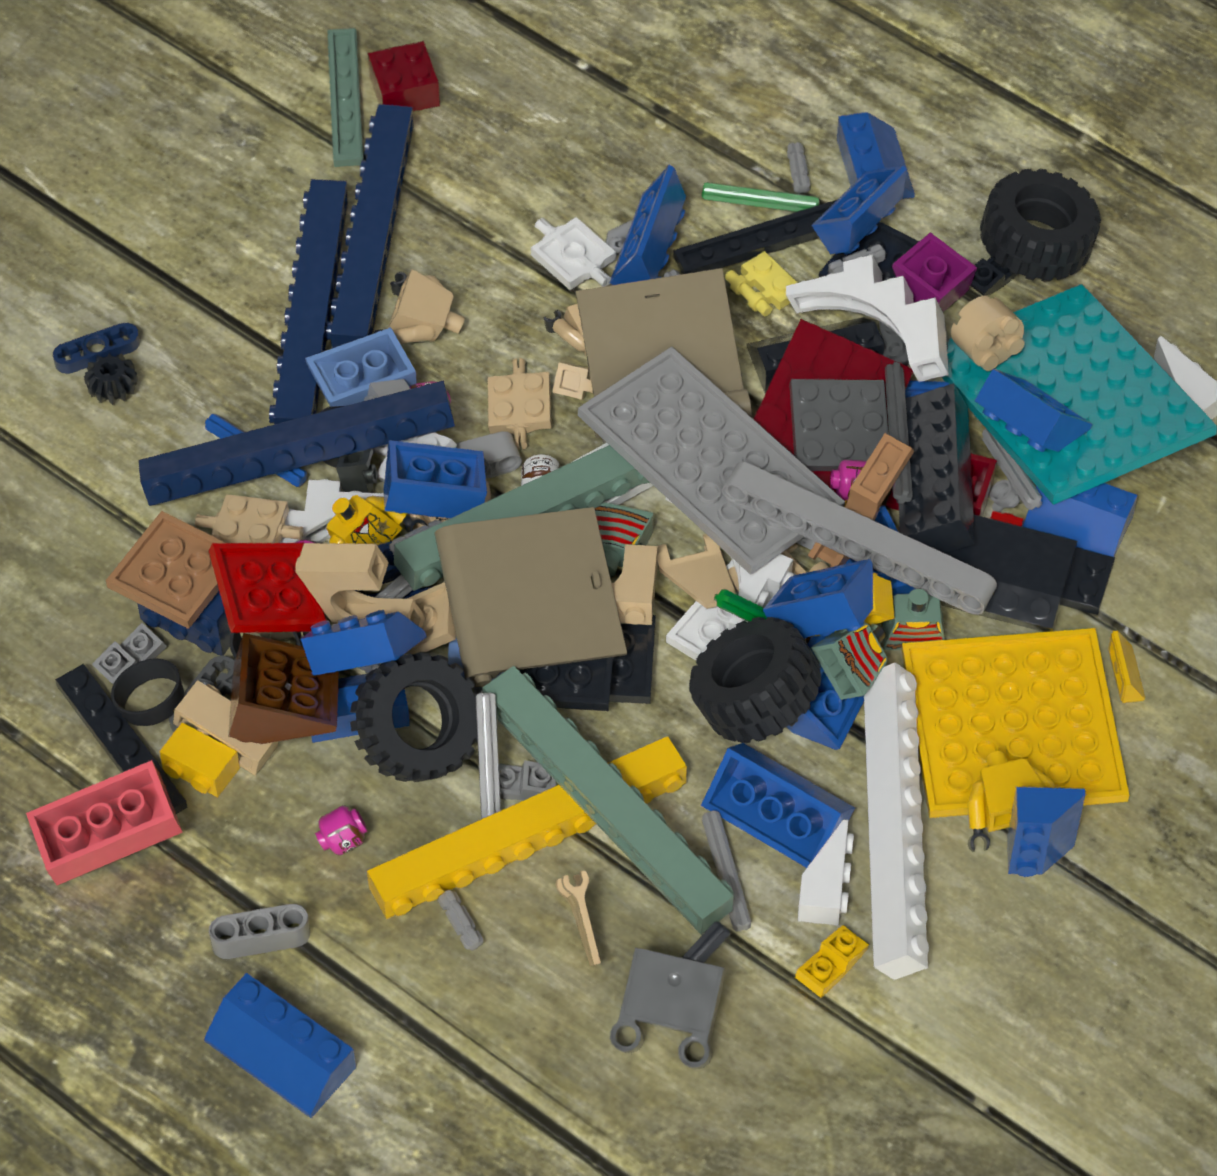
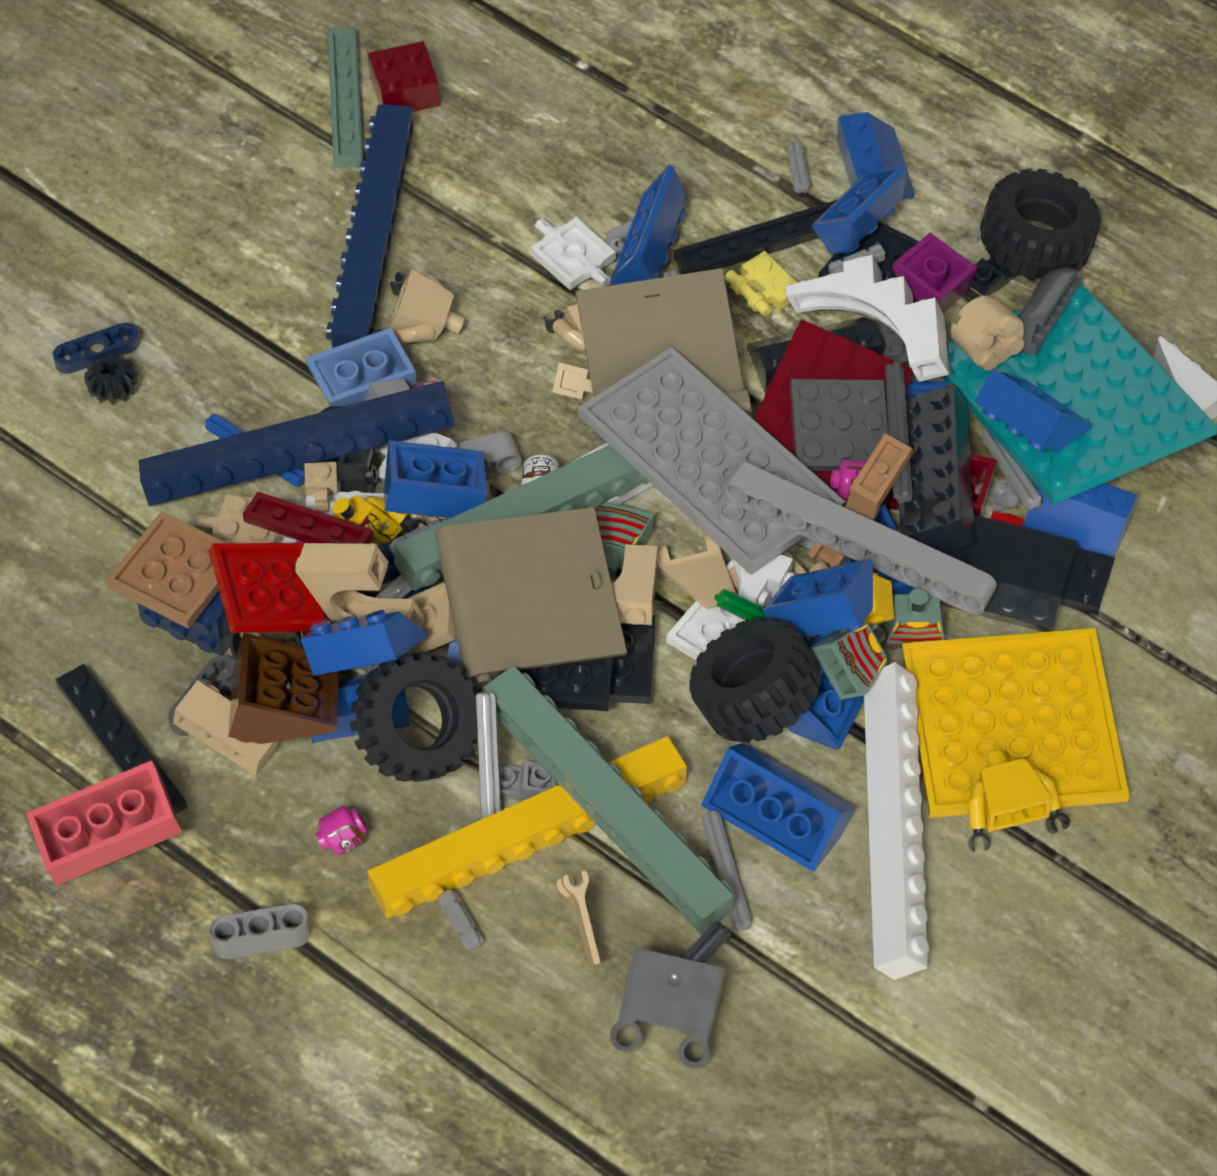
light grey slope [92,623,167,684] -> none
black tyre [111,658,184,726] -> none
yellow brick [159,723,240,798] -> none
blue slope [204,973,356,1118] -> none
dark blue brick [269,179,349,424] -> none
tan plate [488,358,552,450] -> none
green axle [702,182,820,212] -> none
yellow slope [795,925,869,998] -> none
white slope [798,820,854,925] -> none
blue slope [1007,787,1086,877] -> none
yellow slope [1108,630,1145,703] -> none
none -> dark red plate [243,491,374,544]
none -> tan plate [304,462,338,512]
none -> dark grey brick [1017,267,1083,356]

